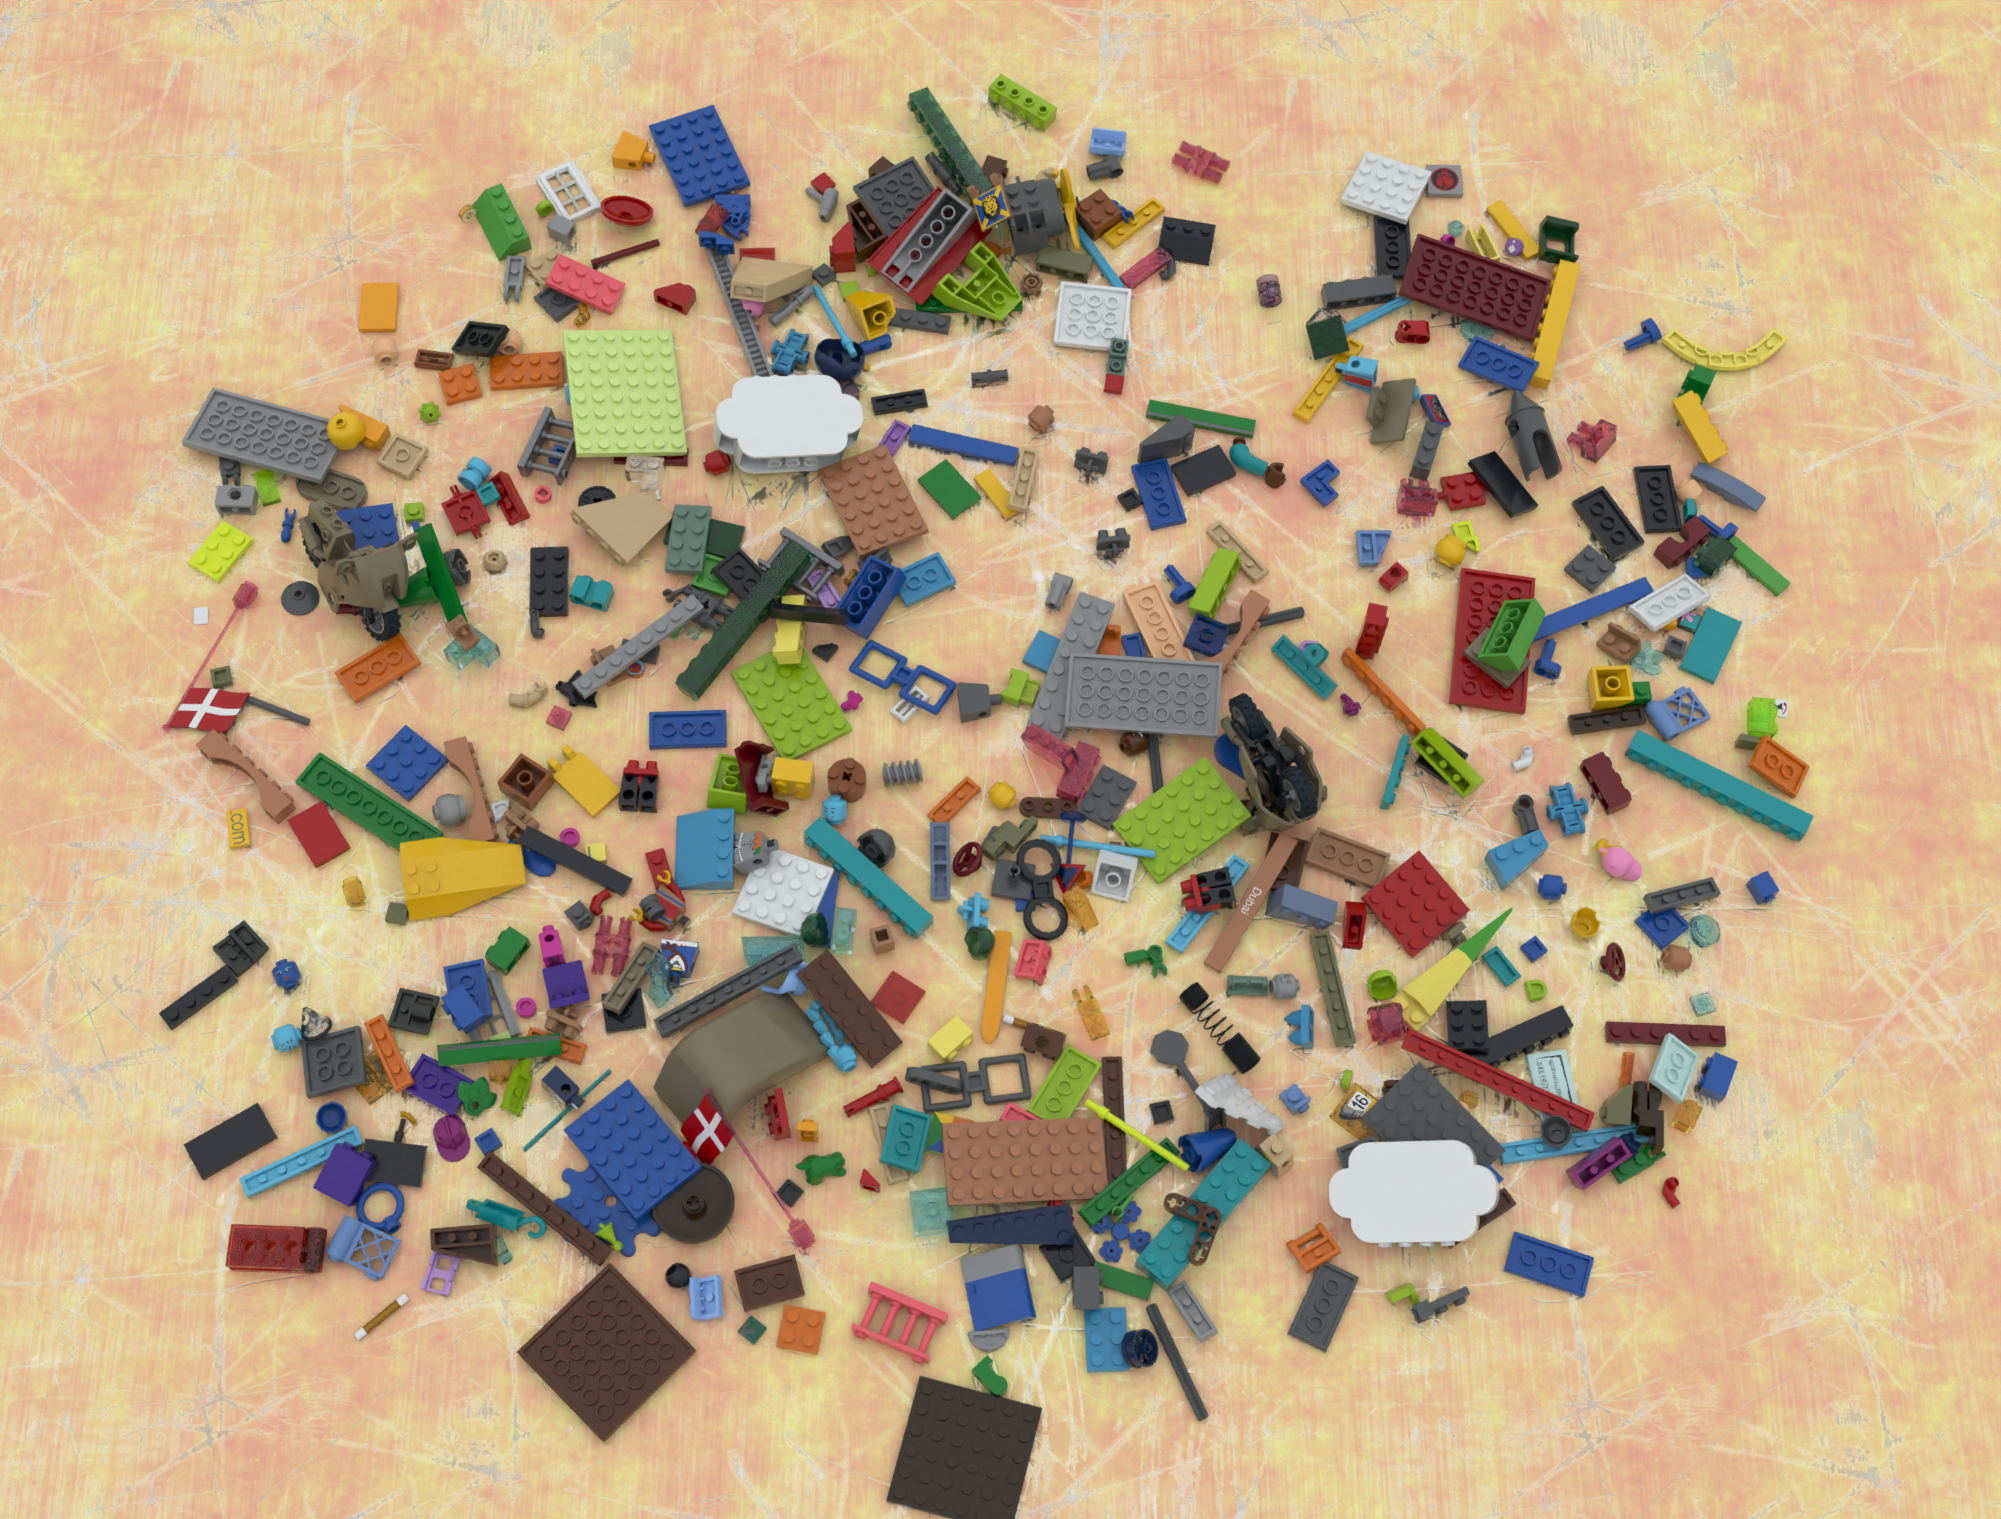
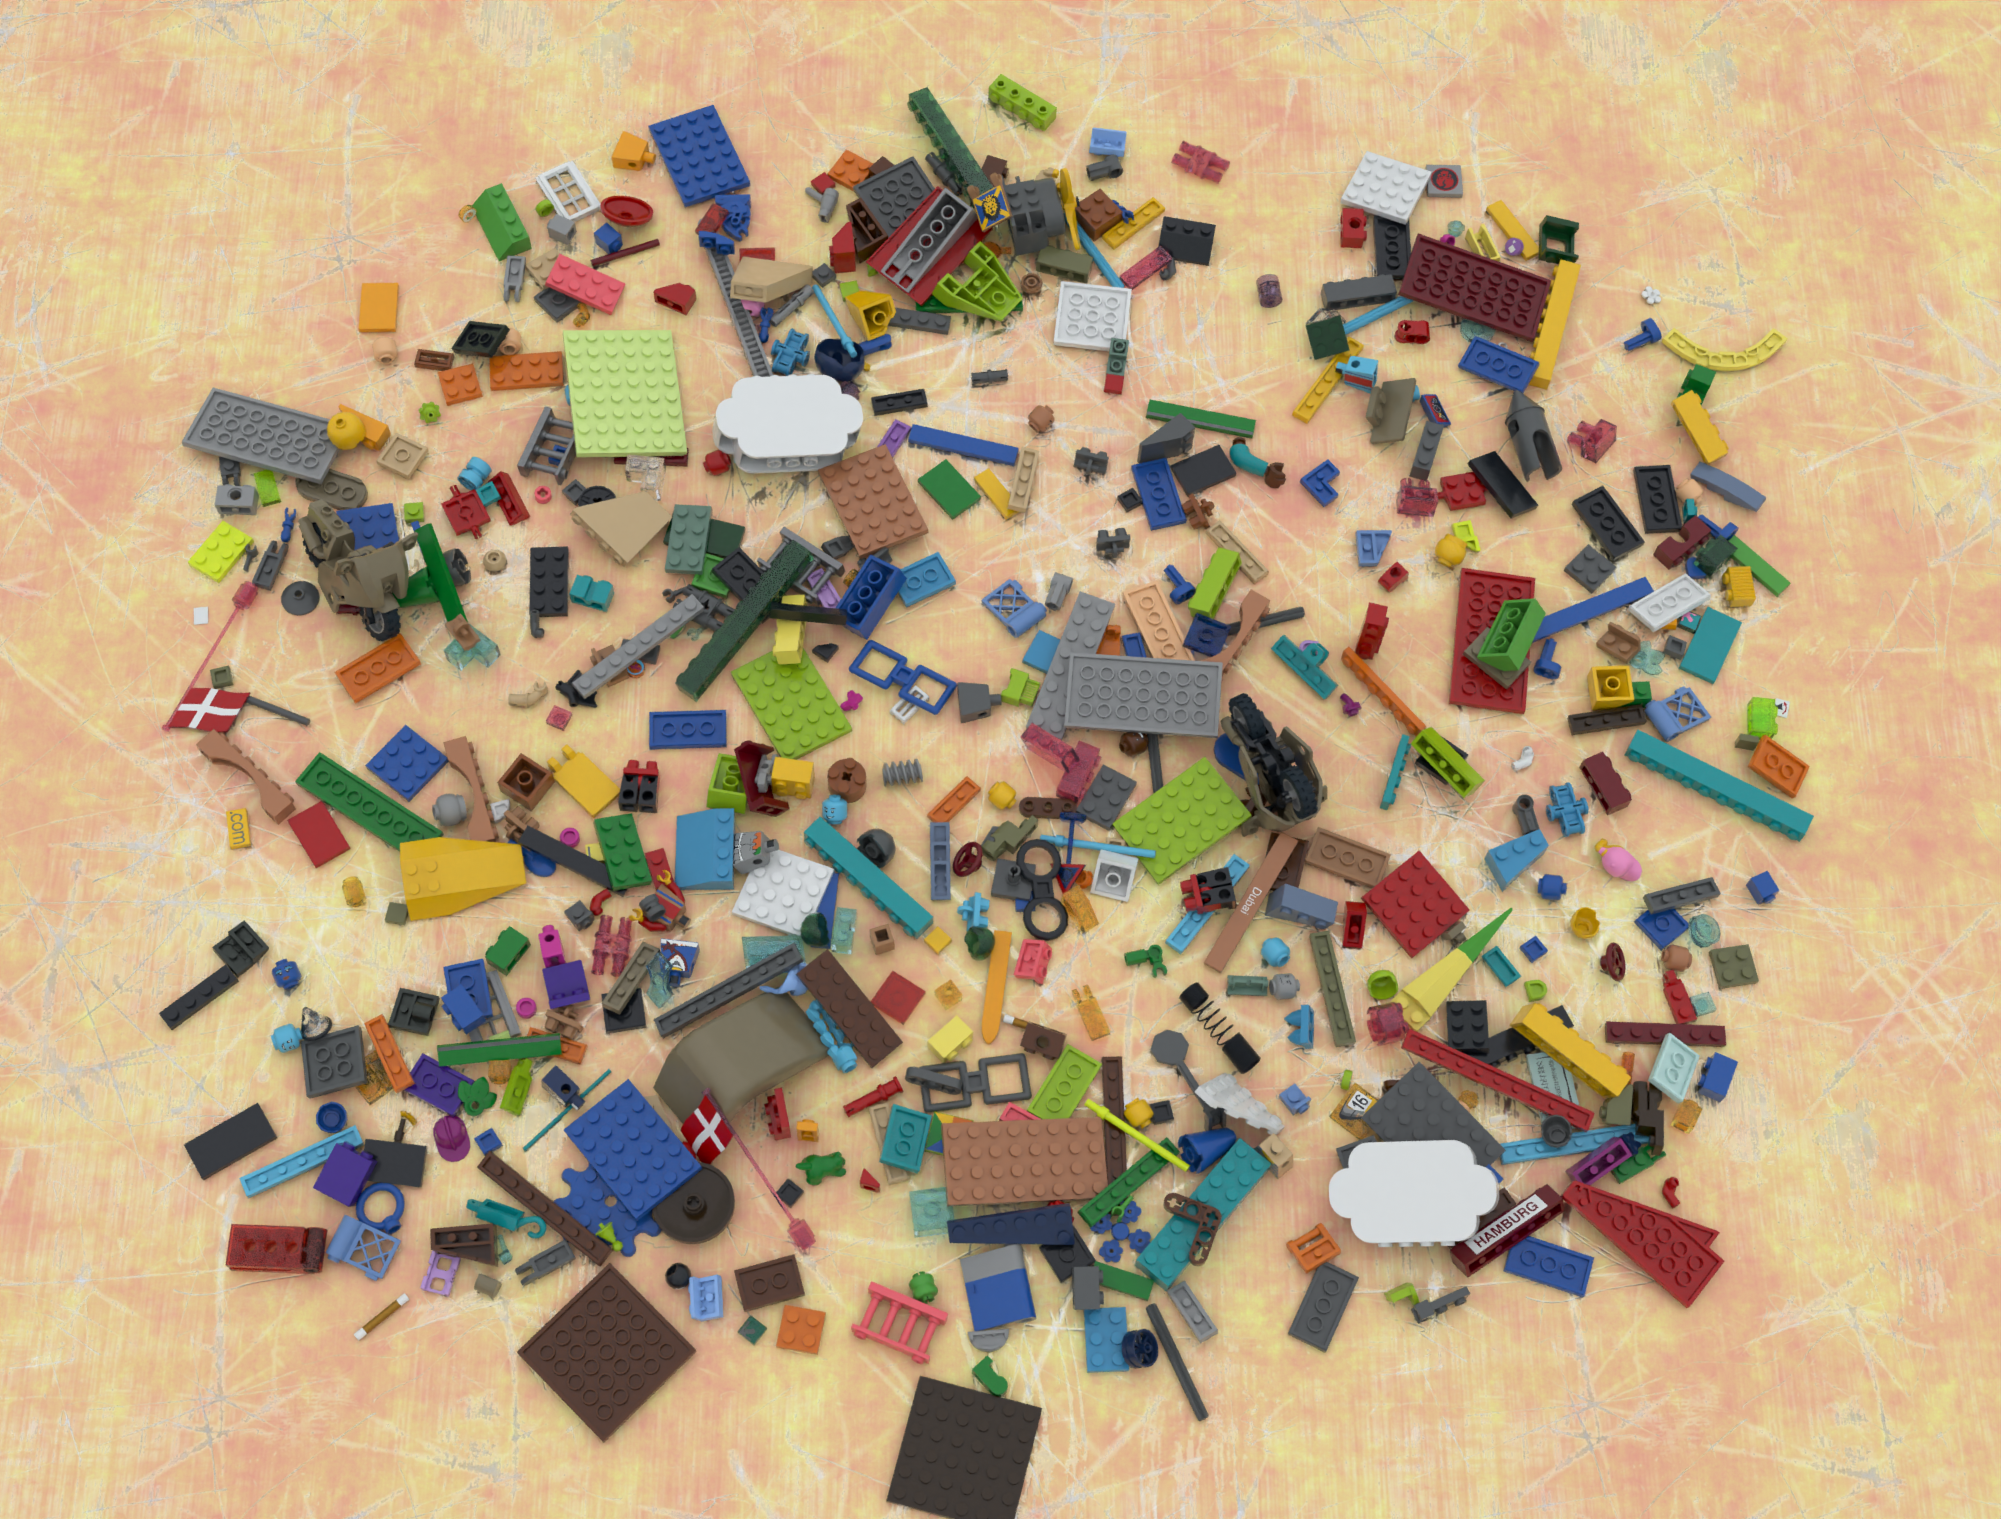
none -> dark grey hand [243,544,258,571]
none -> dark grey hinge [252,540,289,591]
none -> dark tan brick [474,1274,502,1298]
none -> dark grey hinge [515,1240,576,1286]
none -> dark grey plate [562,479,586,505]
none -> green plate [593,813,652,891]
none -> blue brick [594,222,623,254]
none -> blue piece [759,307,773,343]
none -> orange plate [827,149,873,191]
none -> bright green piece [909,1271,938,1304]
none -> yellow tile [924,926,952,954]
none -> clear yellow plate [935,980,962,1010]
none -> medium blue piece [981,579,1047,638]
none -> yellow head [1124,1098,1154,1129]
none -> dark orange hips [1182,494,1215,529]
none -> medium azure head [1261,938,1290,967]
none -> red brick [1340,208,1367,248]
none -> dark red brick [1450,1184,1565,1278]
none -> yellow brick [1510,1003,1631,1099]
none -> red wing [1561,1180,1725,1308]
none -> white plant [1641,286,1661,304]
none -> red hinge [1663,970,1697,1024]
none -> olive plate [1709,944,1759,989]
none -> yellow brick [1722,566,1756,607]

